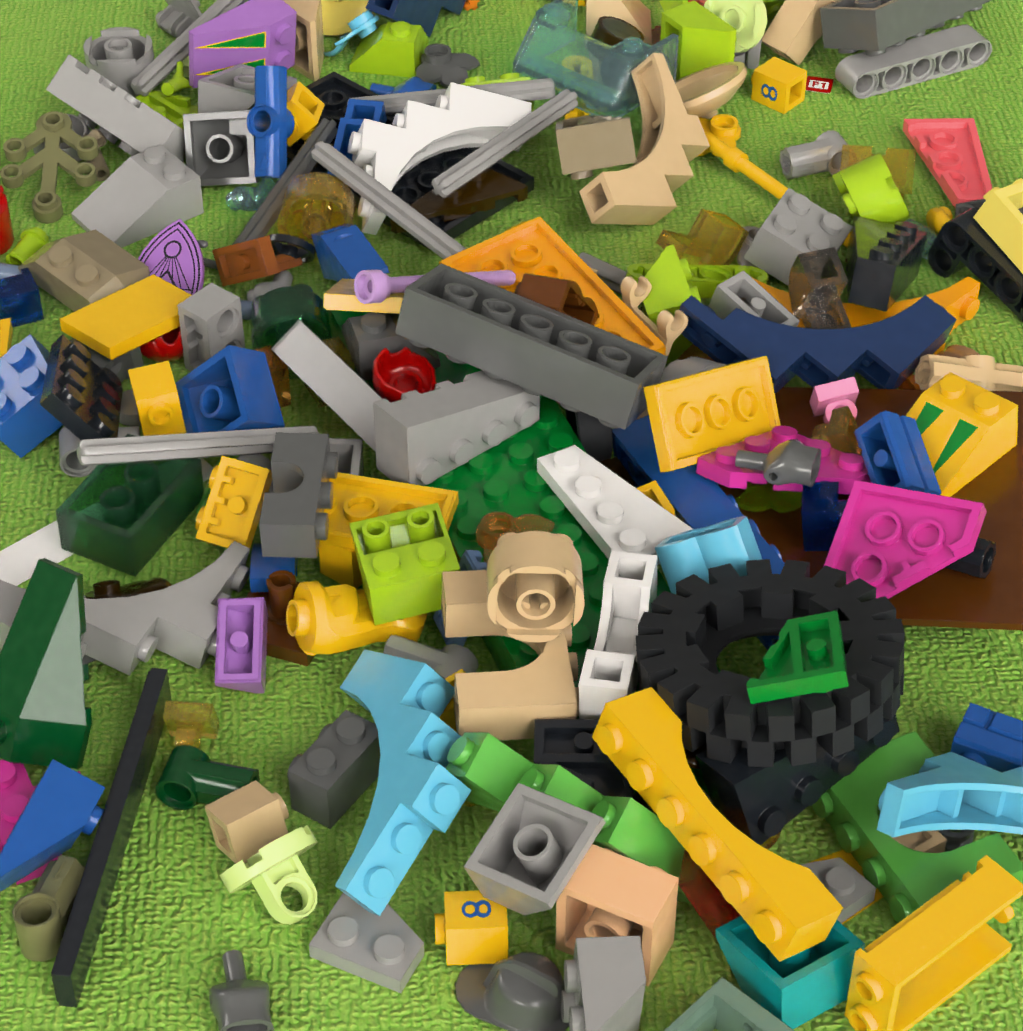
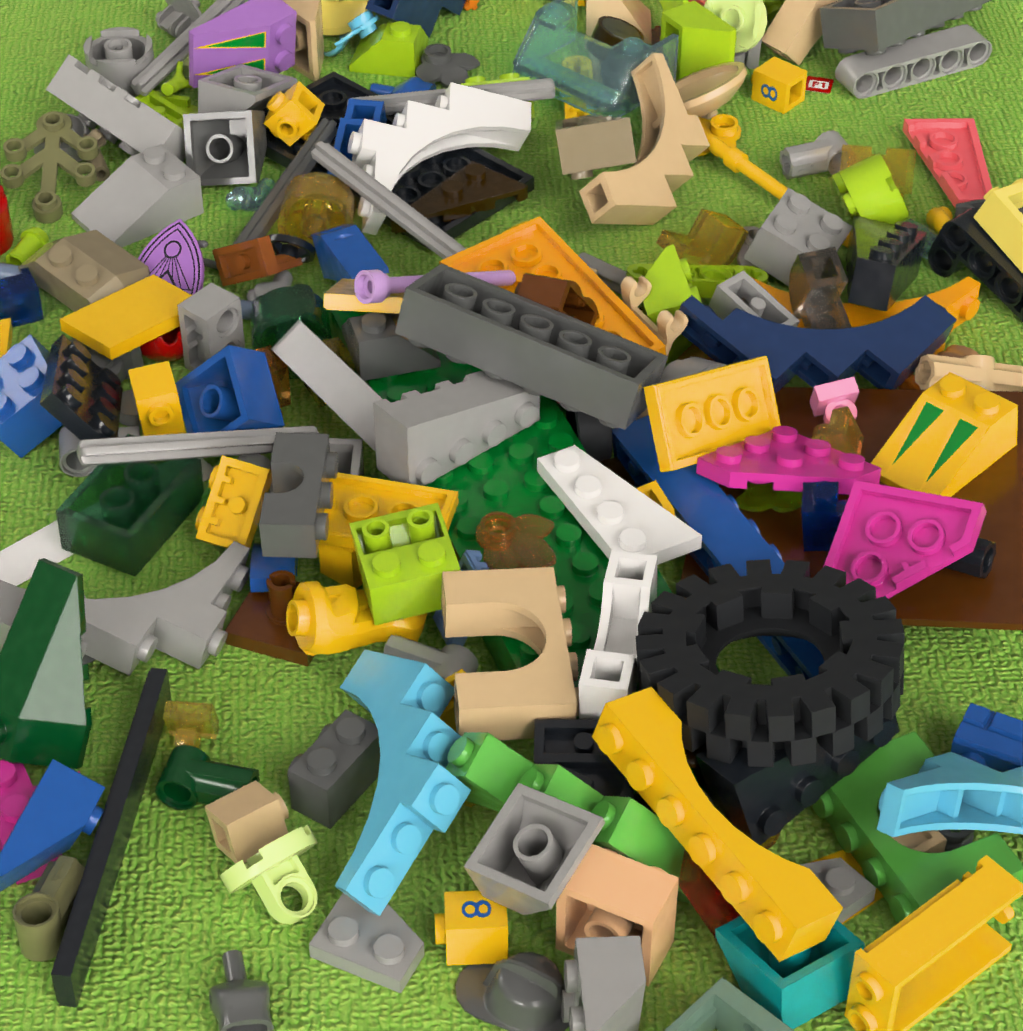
dark brown plate [85,577,172,599] -> none
medium lavender slope [215,597,268,694] -> none
blue piece [247,65,295,178] -> none
red hair [373,347,436,403] -> none
light grey axle [432,89,578,198] -> none
tan brick [487,531,585,643] -> none
medium azure brick [655,516,763,594] -> none
dark grey piece [735,439,821,487] -> none
green wing [746,610,849,704] -> none
blue brick [854,410,941,495] -> none

